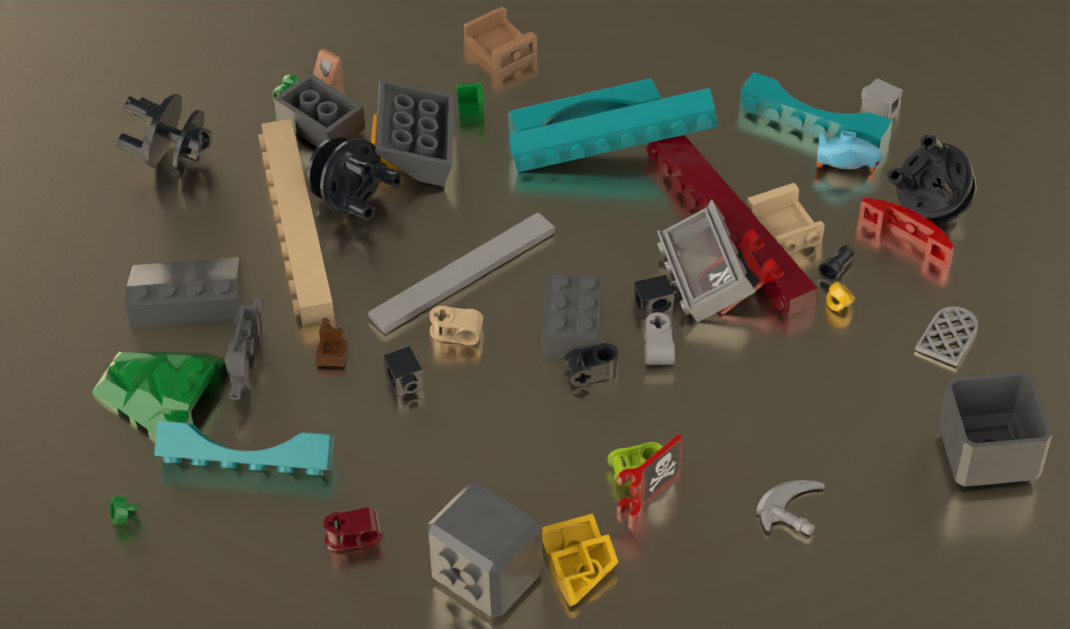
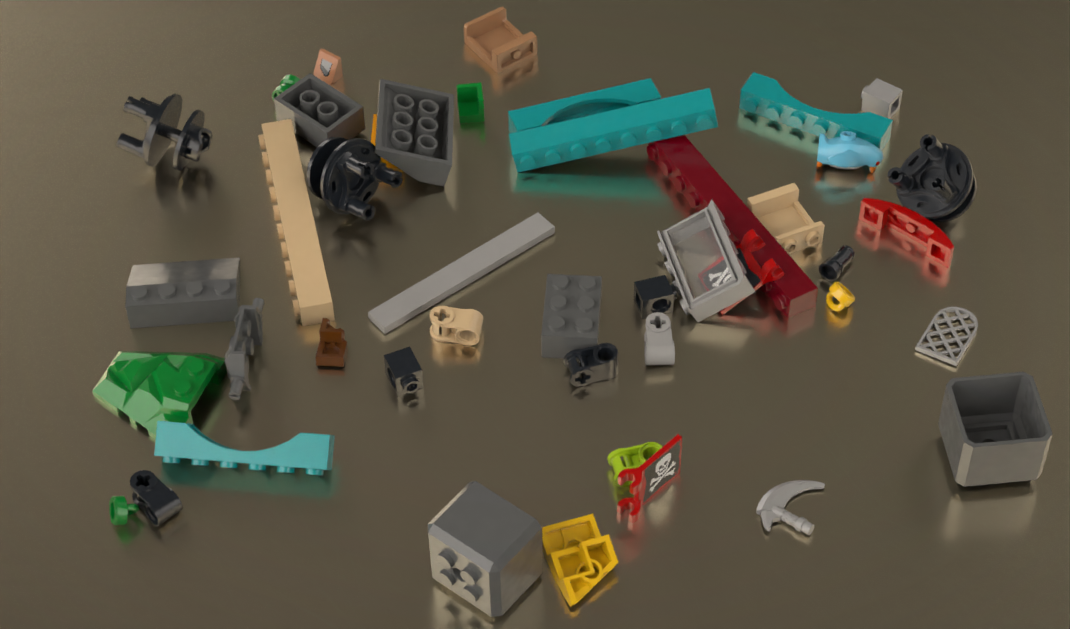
dark red piece [323,507,383,552] -> none
none -> black piece [130,470,183,526]

